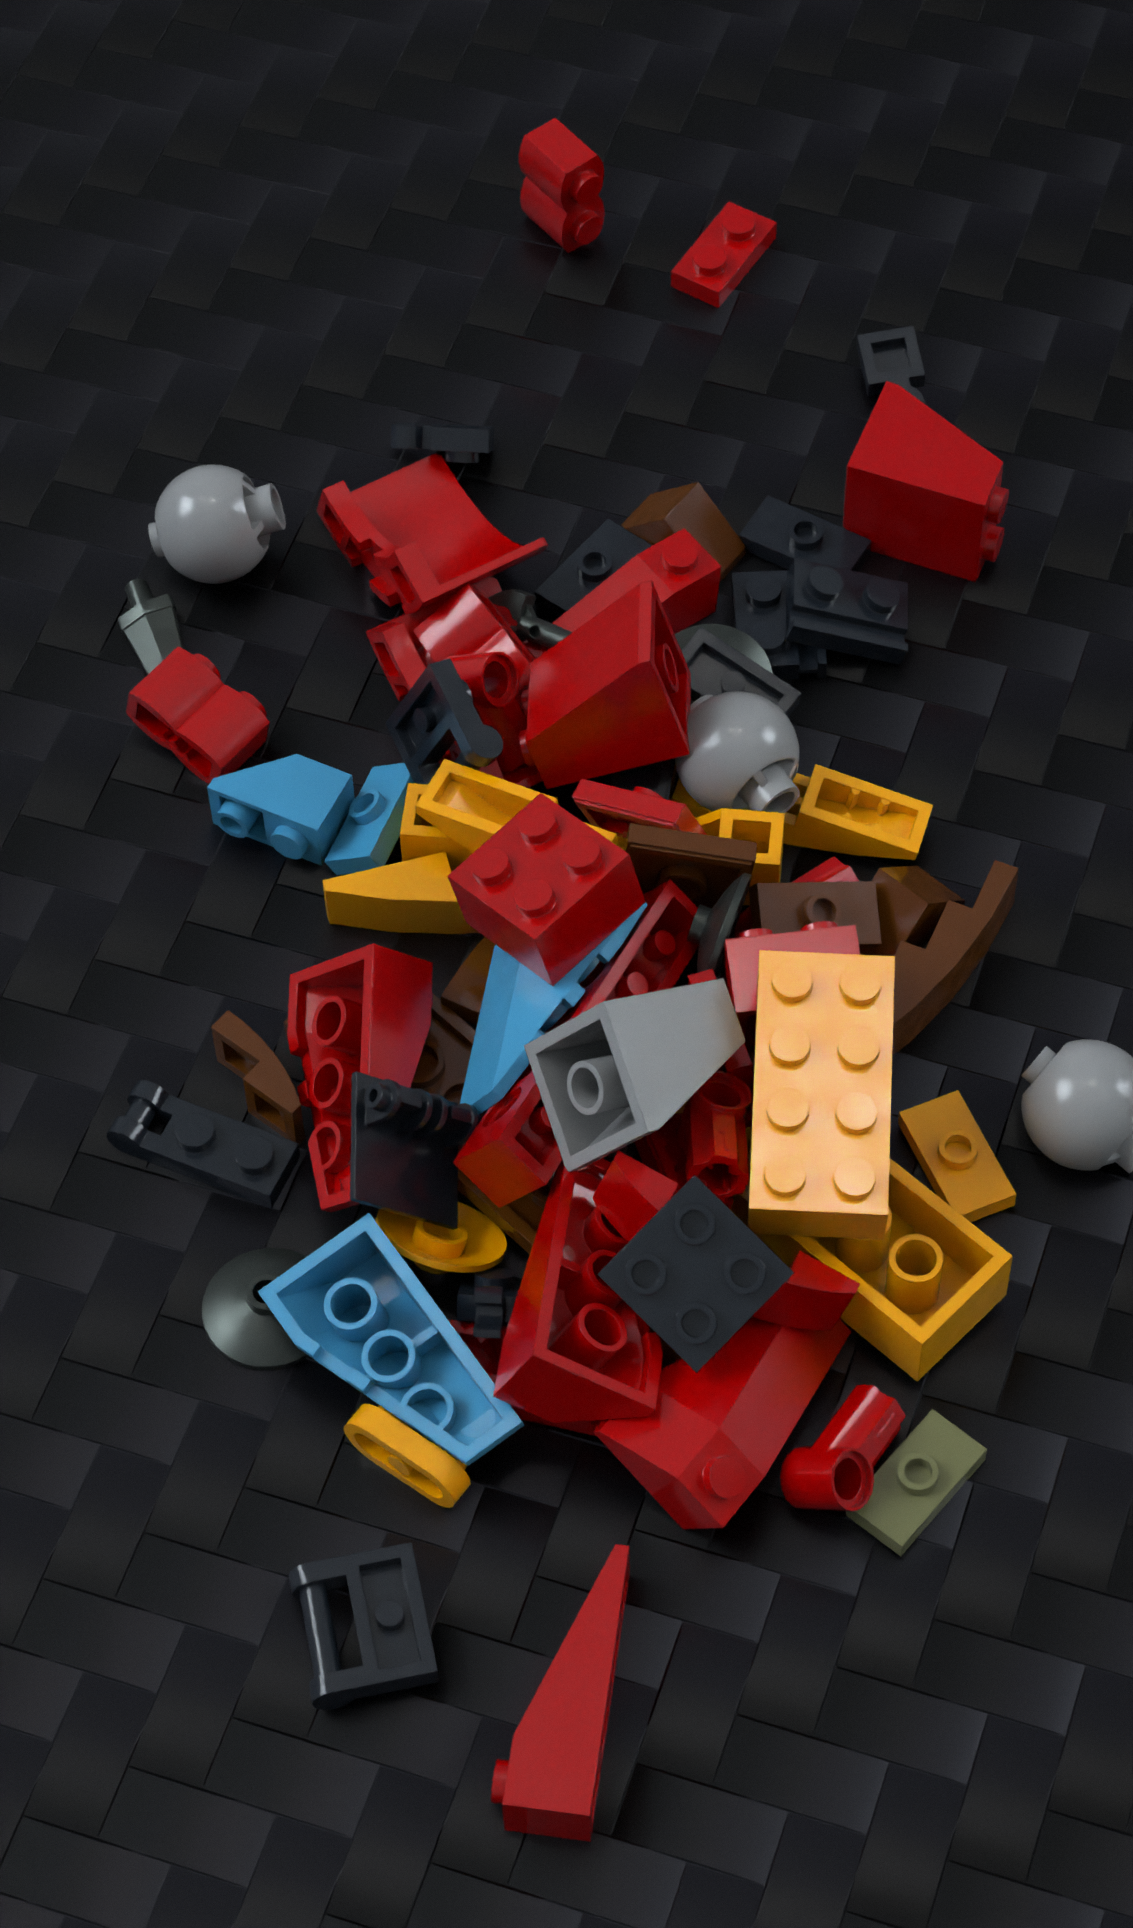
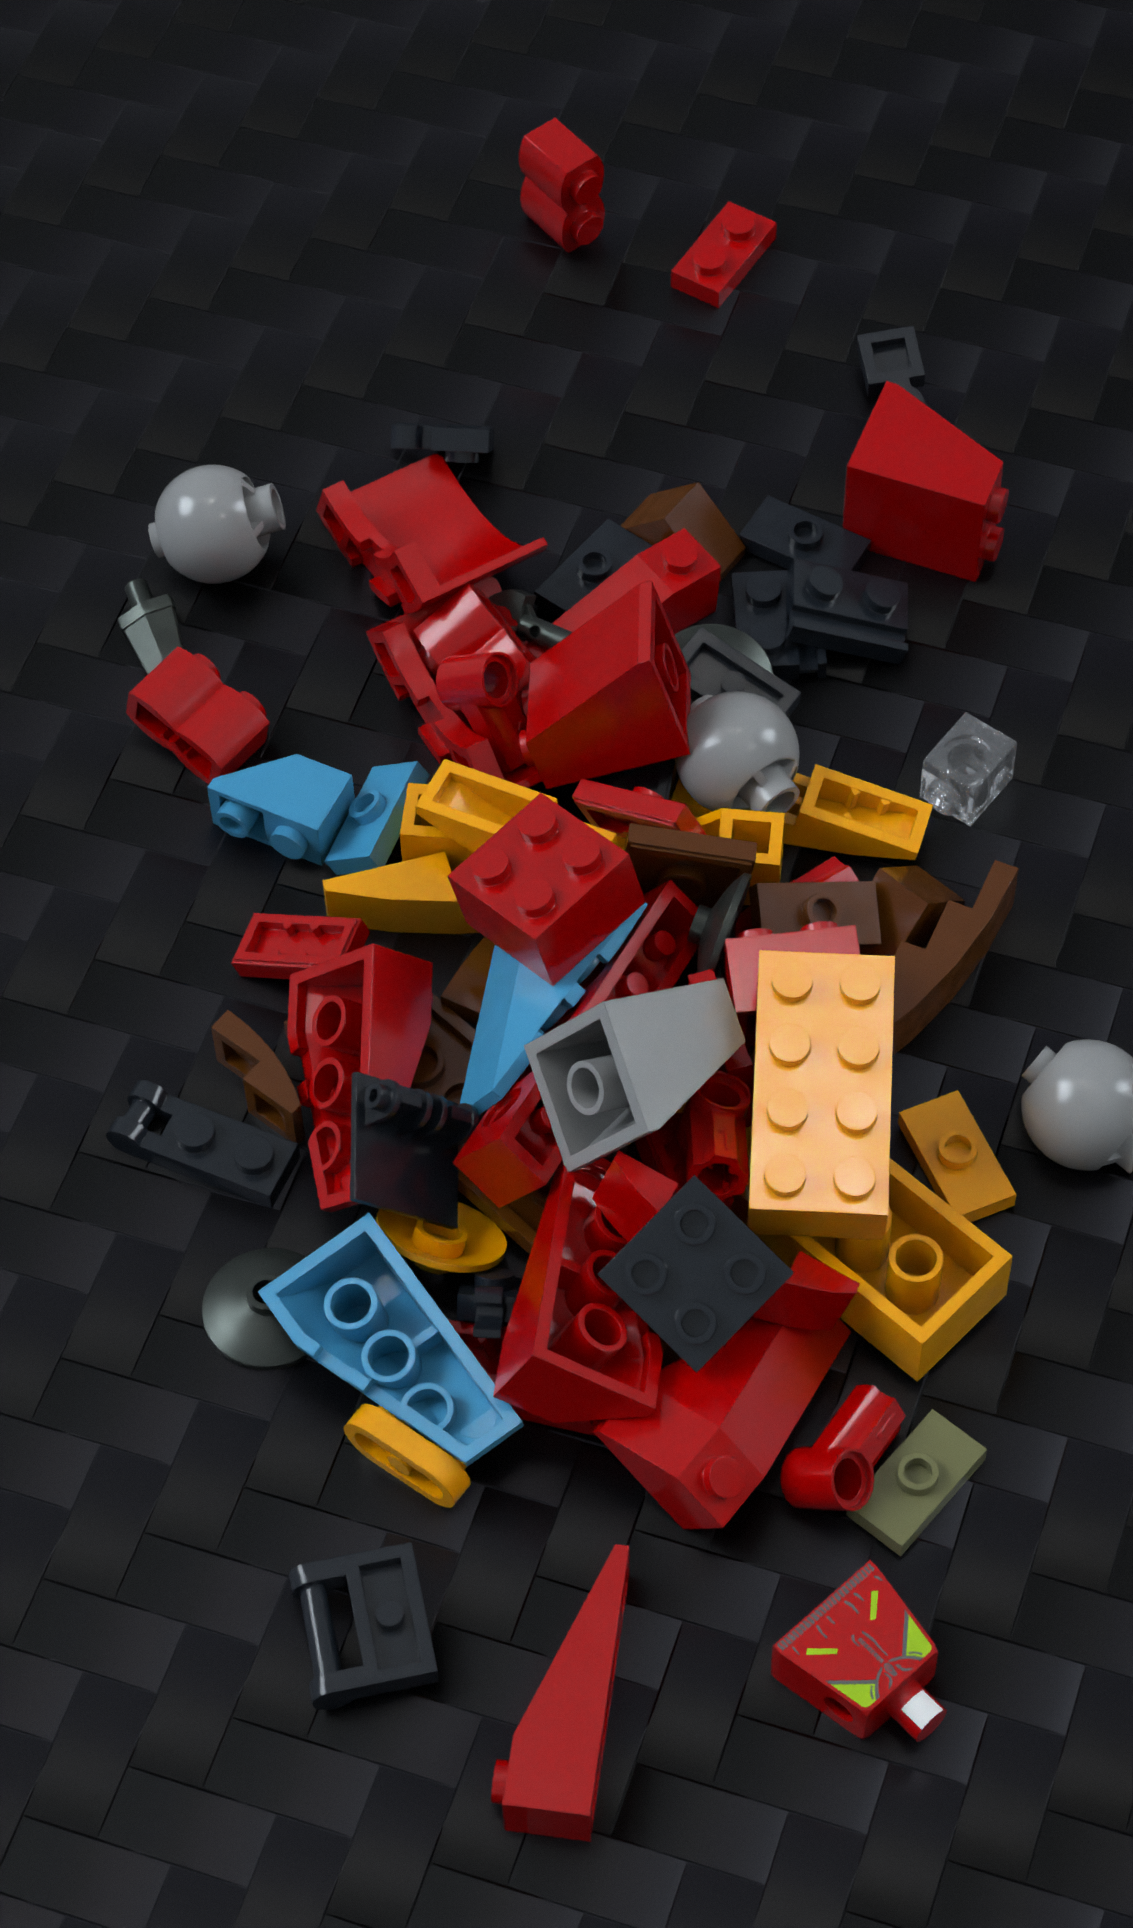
black plate [385,658,504,784] -> none
none -> red plate [231,913,370,979]
none -> red torso [771,1560,947,1742]
none -> clear brick [920,712,1017,827]

